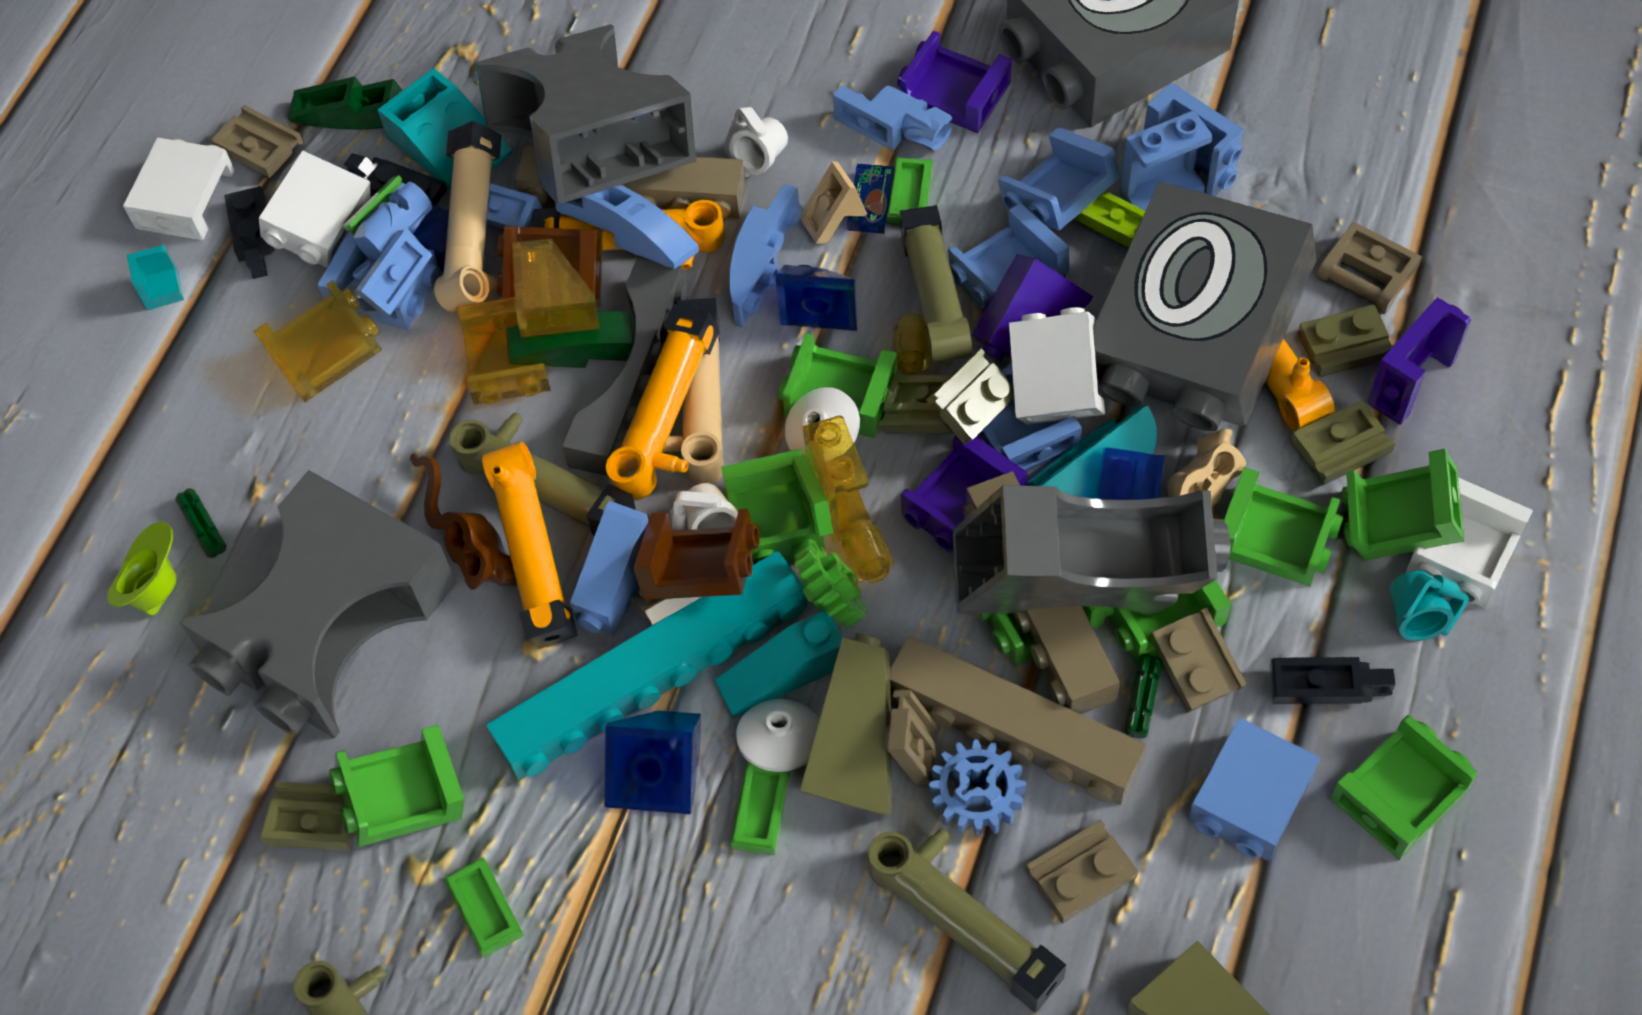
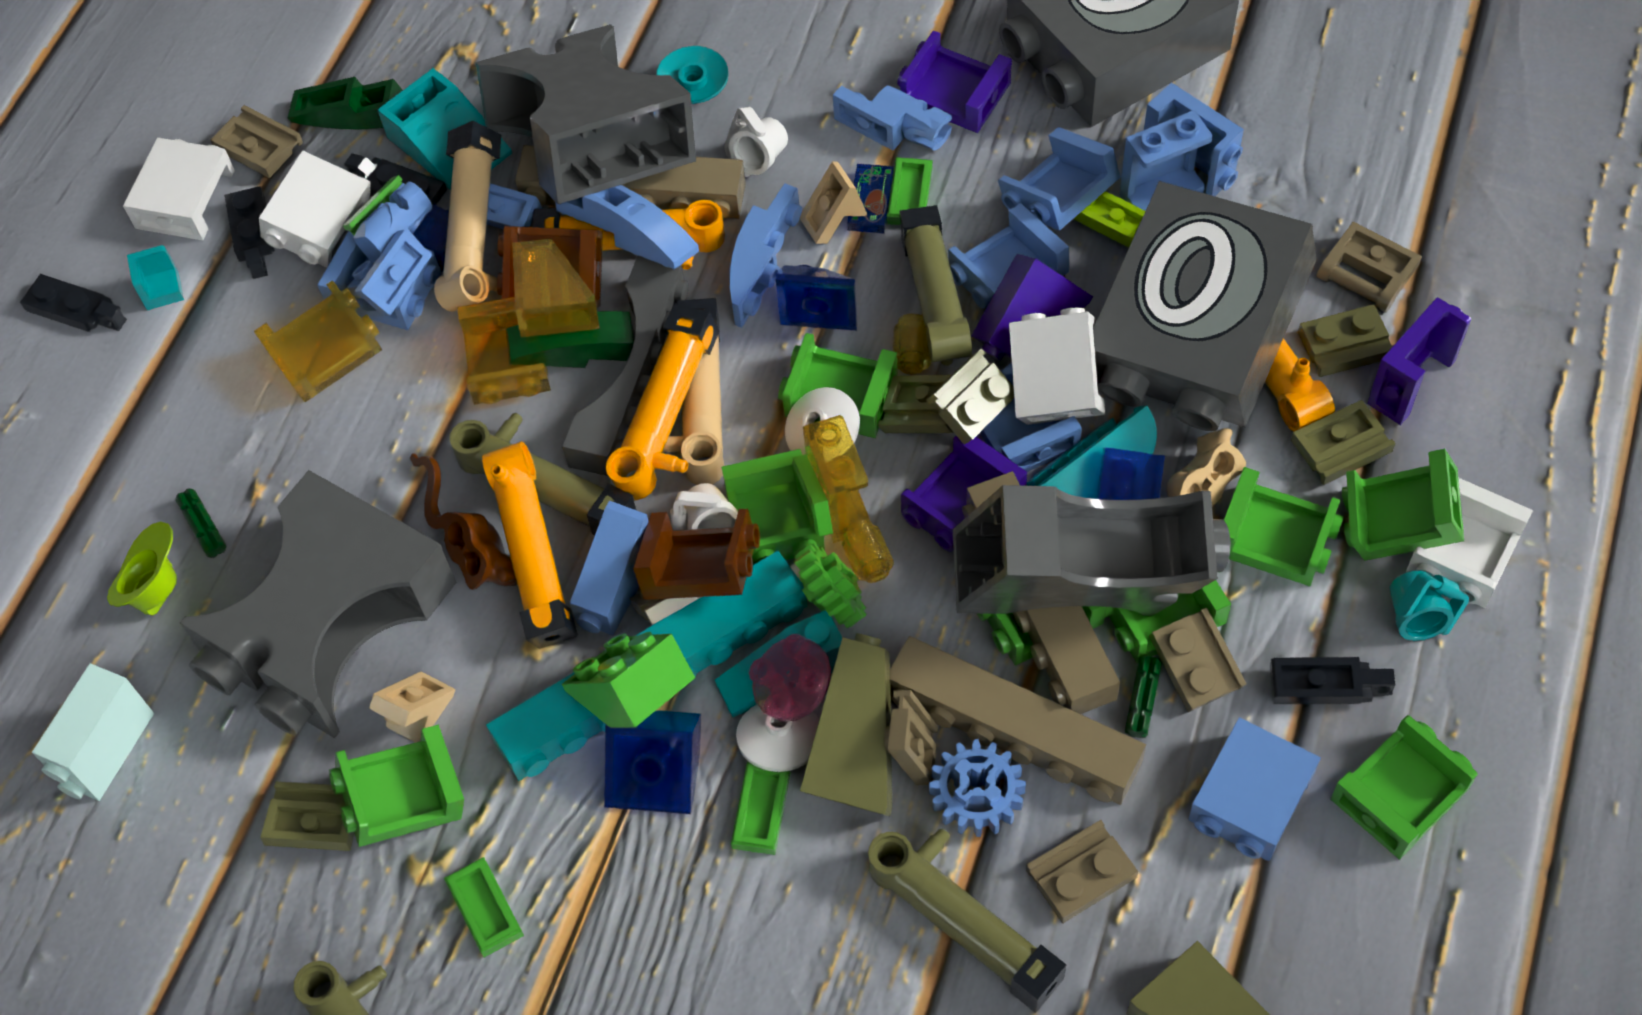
none -> black hinge [20,274,127,332]
none -> light aqua brick [32,663,154,801]
none -> tan slope [369,671,455,743]
none -> bright green slope [562,632,695,728]
none -> teal dish [657,46,729,104]
none -> clear pink plate [749,634,831,722]

